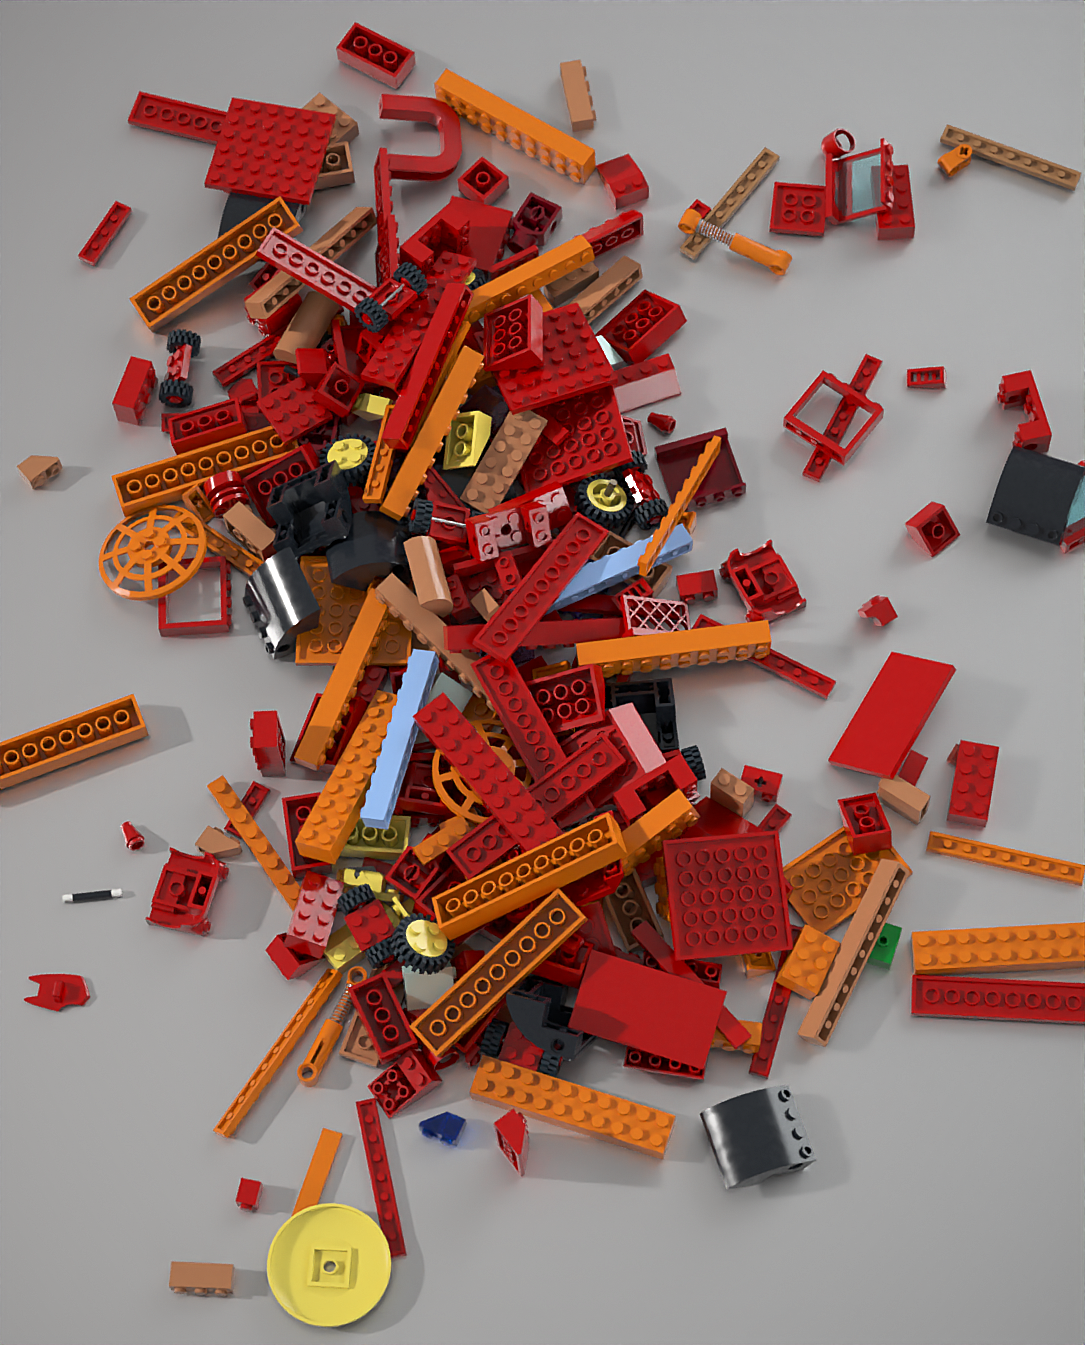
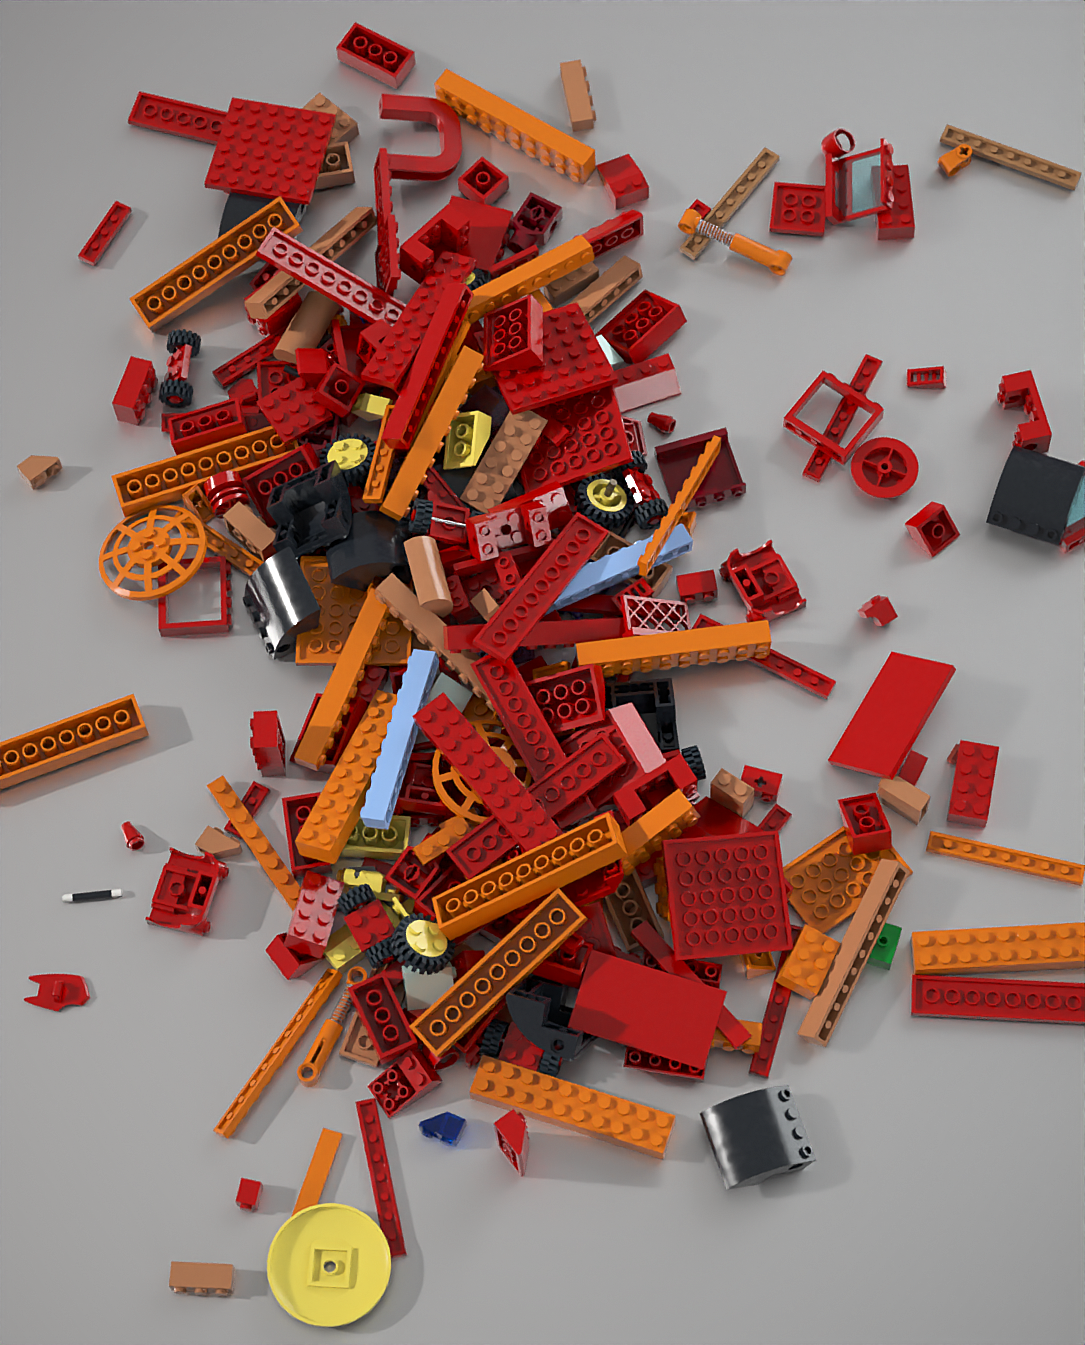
plate [354,262,428,333] -> none
none -> red piece [851,437,919,498]

